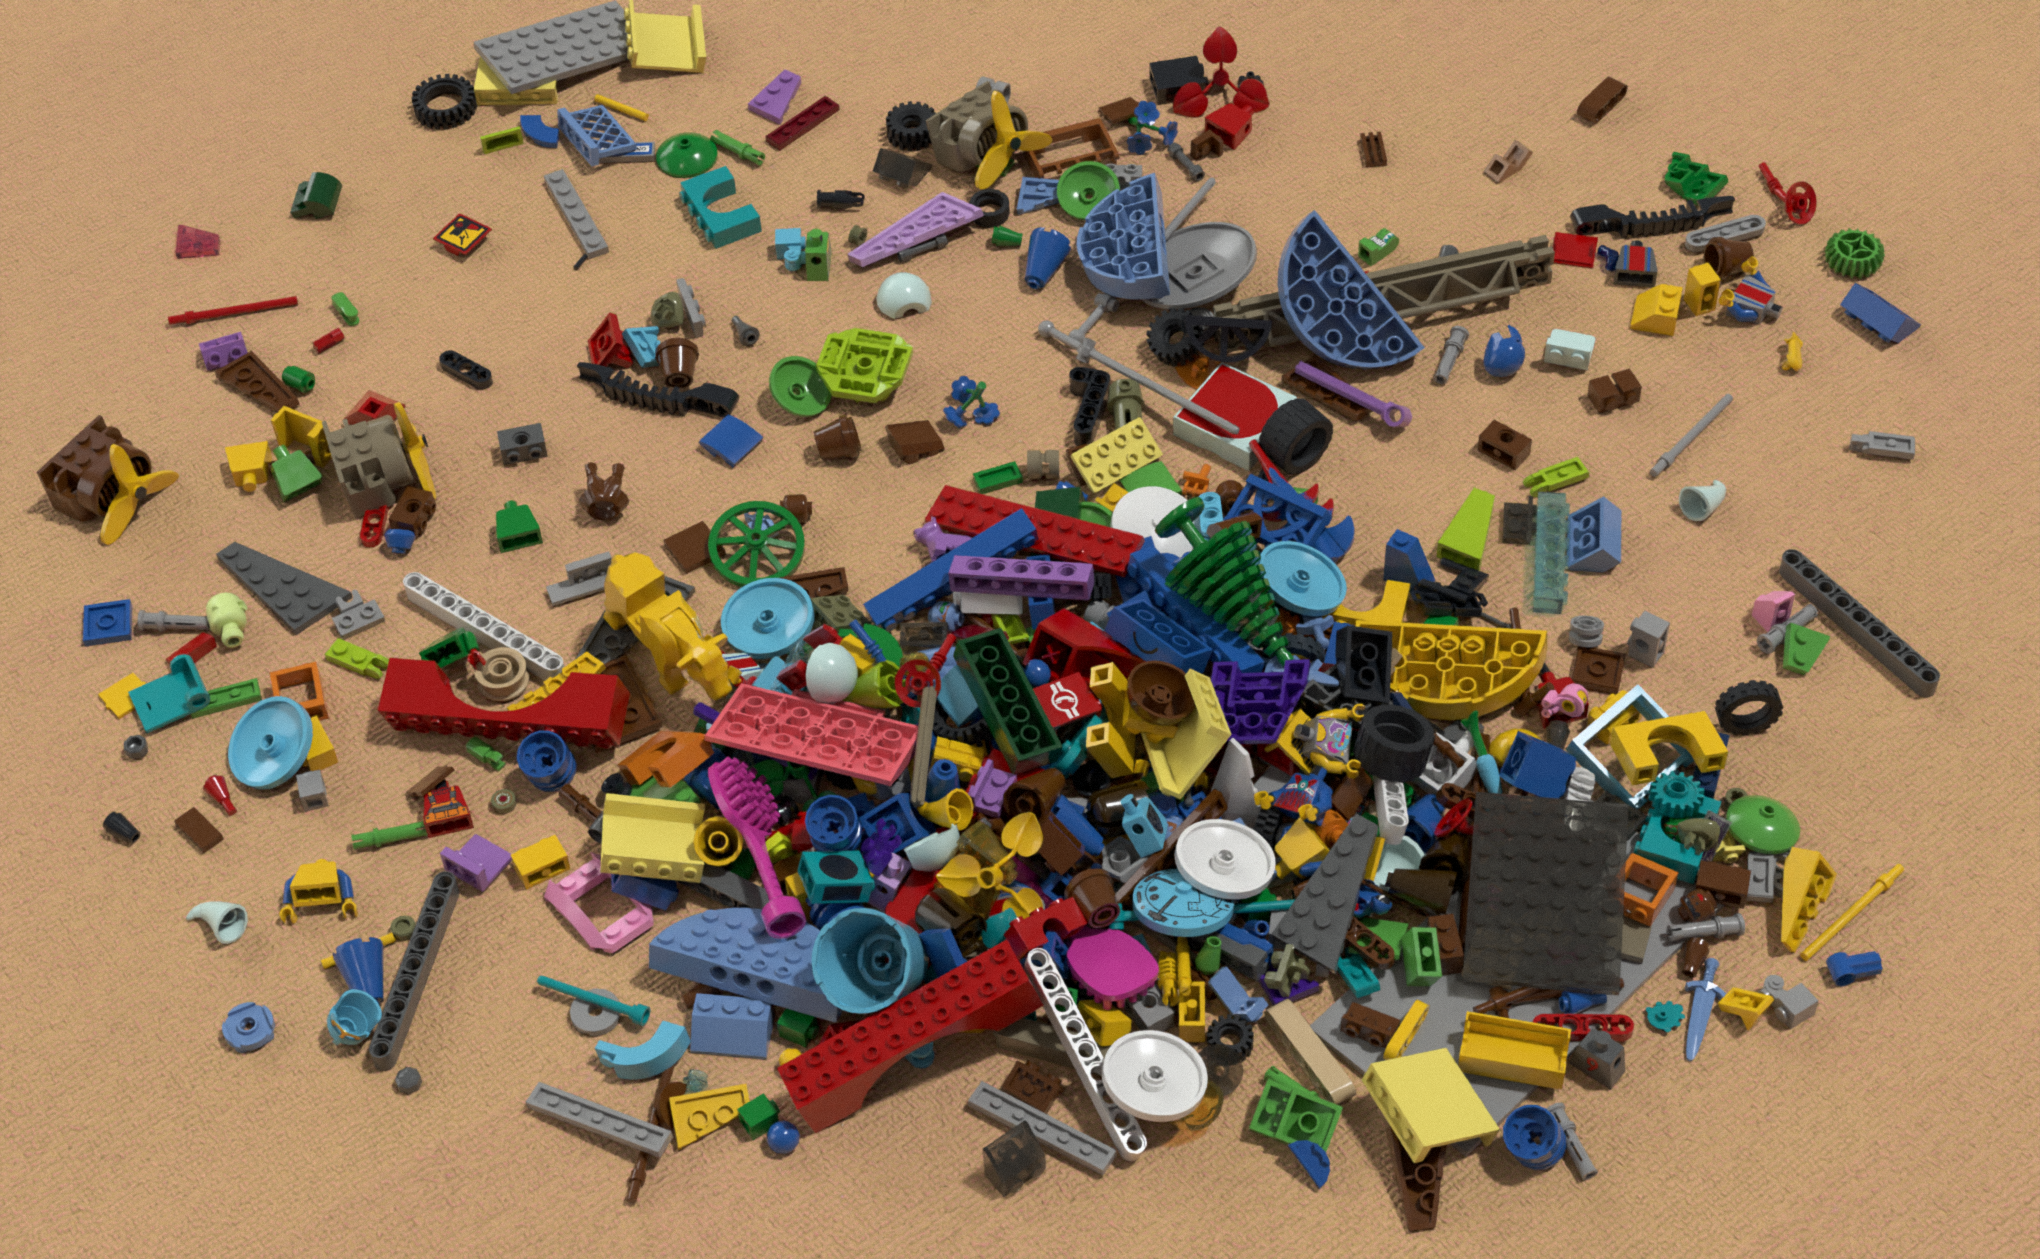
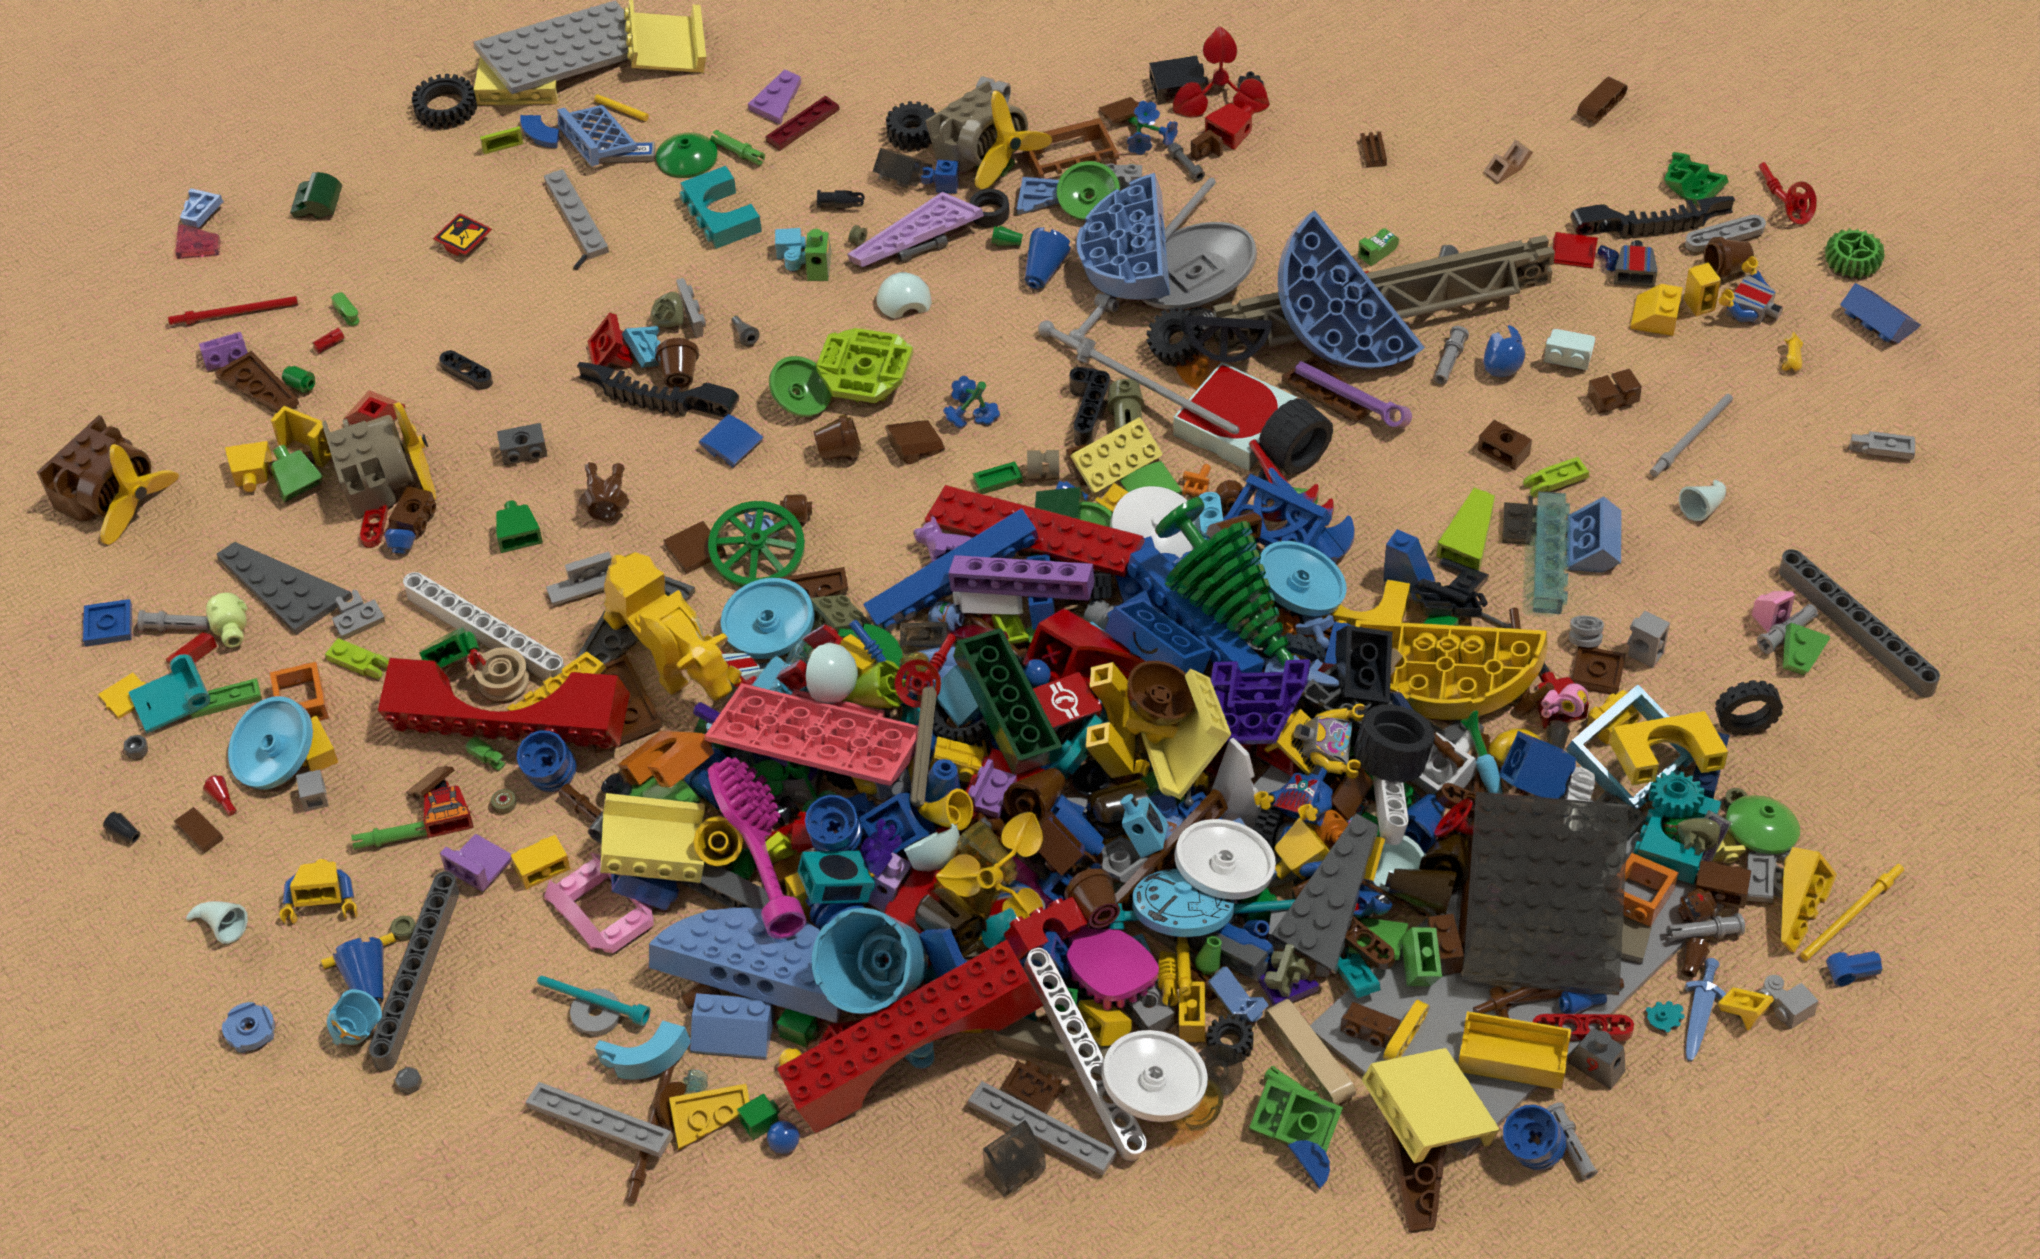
none -> medium blue wing [180,188,224,228]
none -> blue brick [921,160,959,194]

